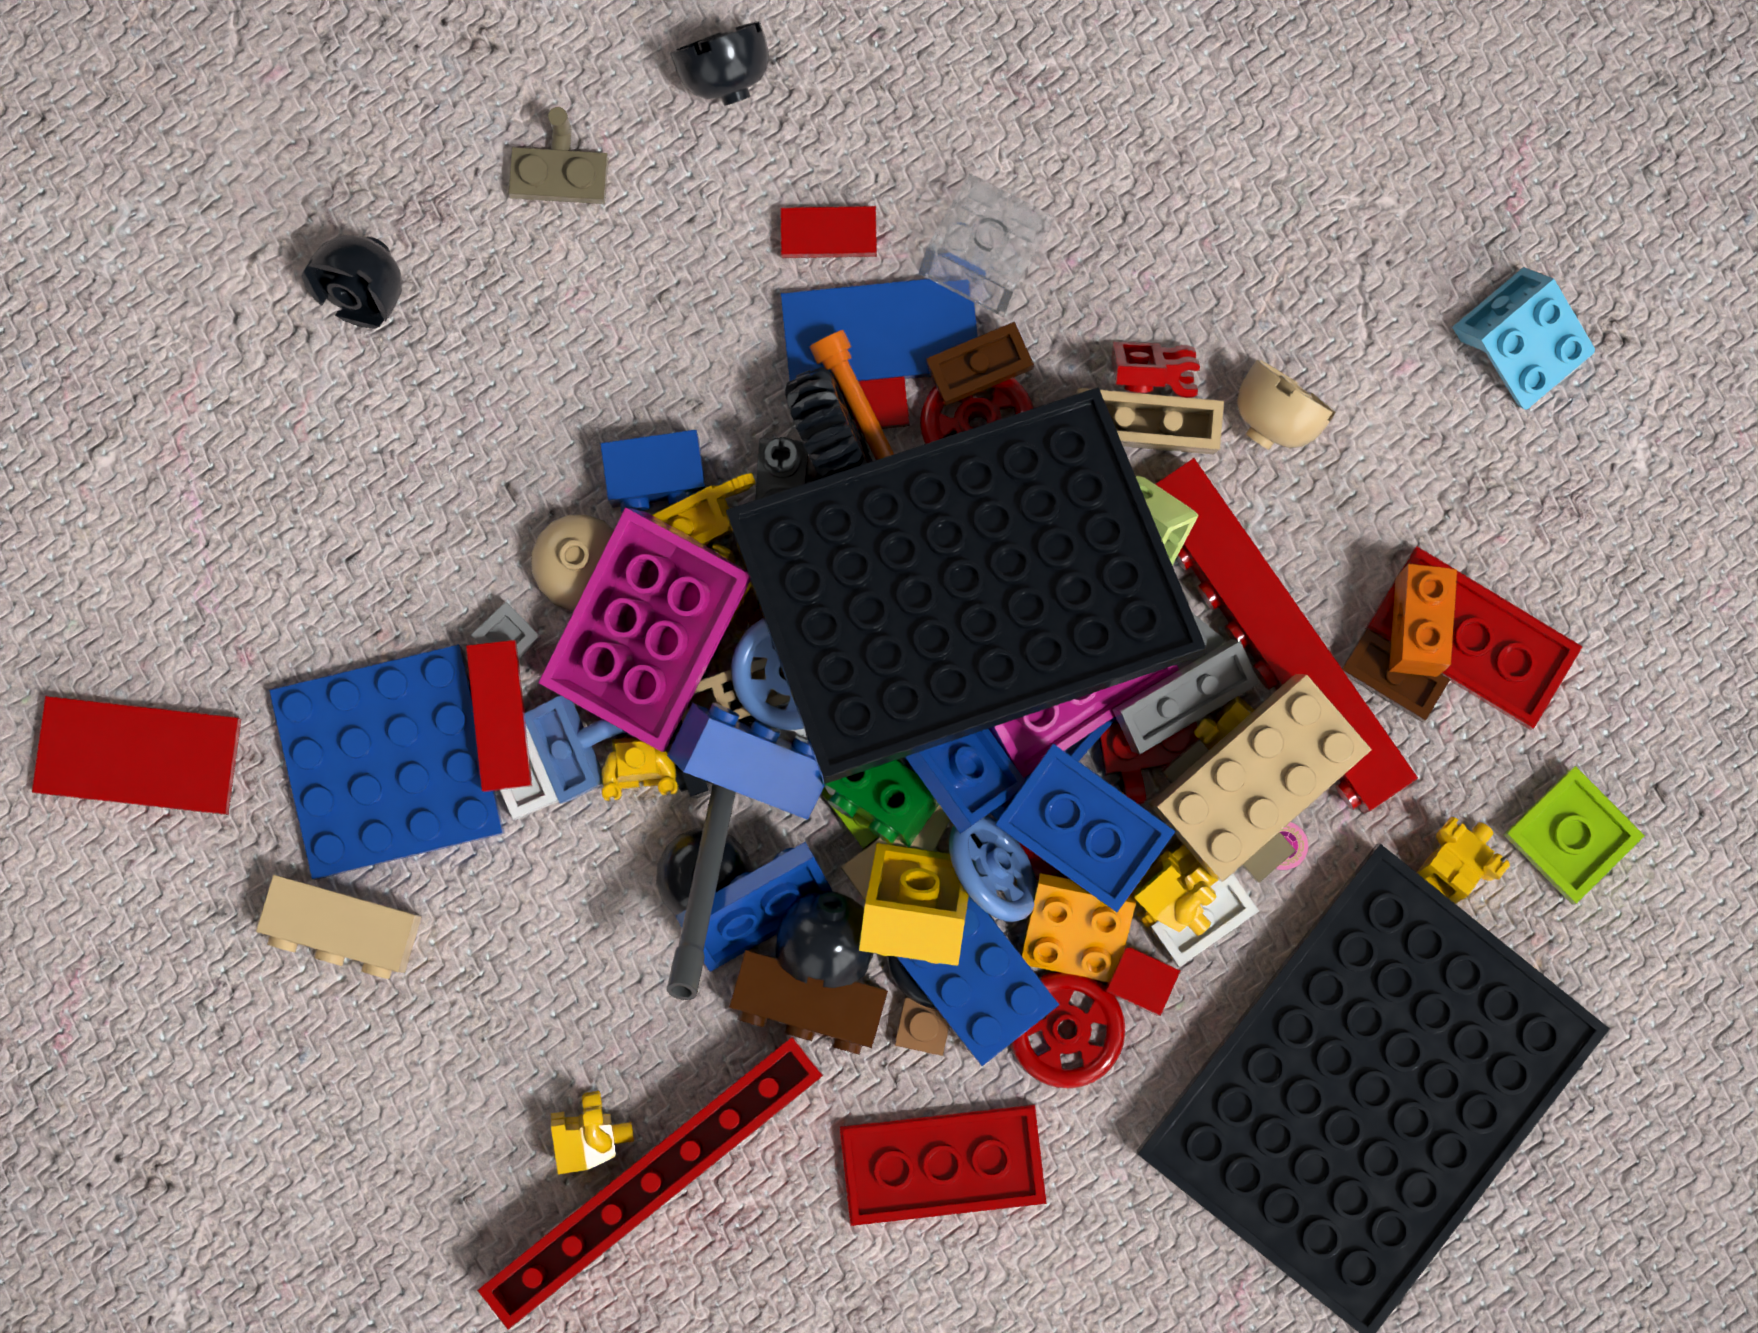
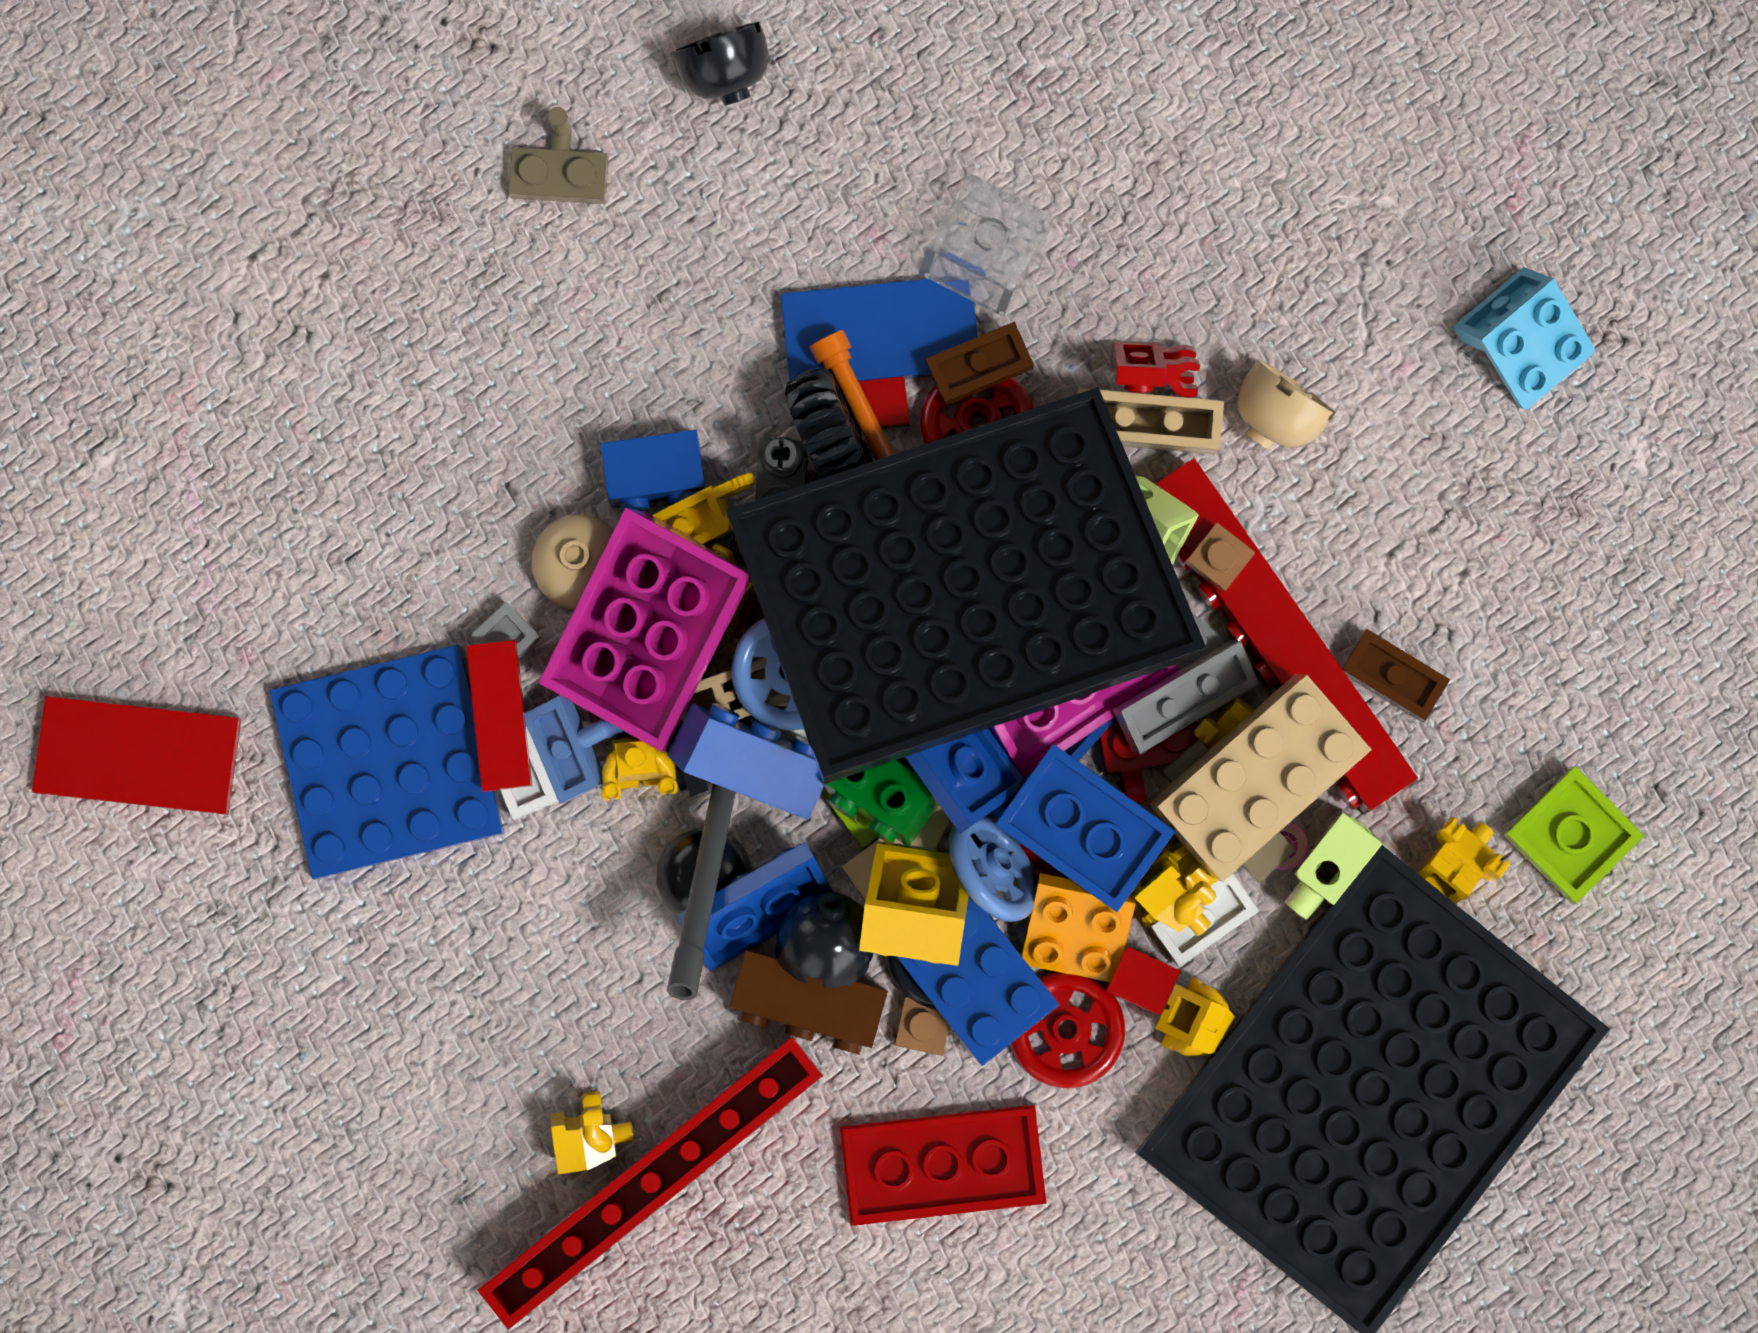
tan brick [256,875,422,979] -> none
black cylinder [302,235,402,329] -> none
red tile [780,206,877,258] -> none
red tile [1365,546,1583,730] -> none
orange brick [1389,564,1457,677] -> none
none -> yellow piece [1155,977,1236,1056]
none -> medium nougat plate [1185,523,1255,593]
none -> yellowish green torso [1285,809,1383,920]

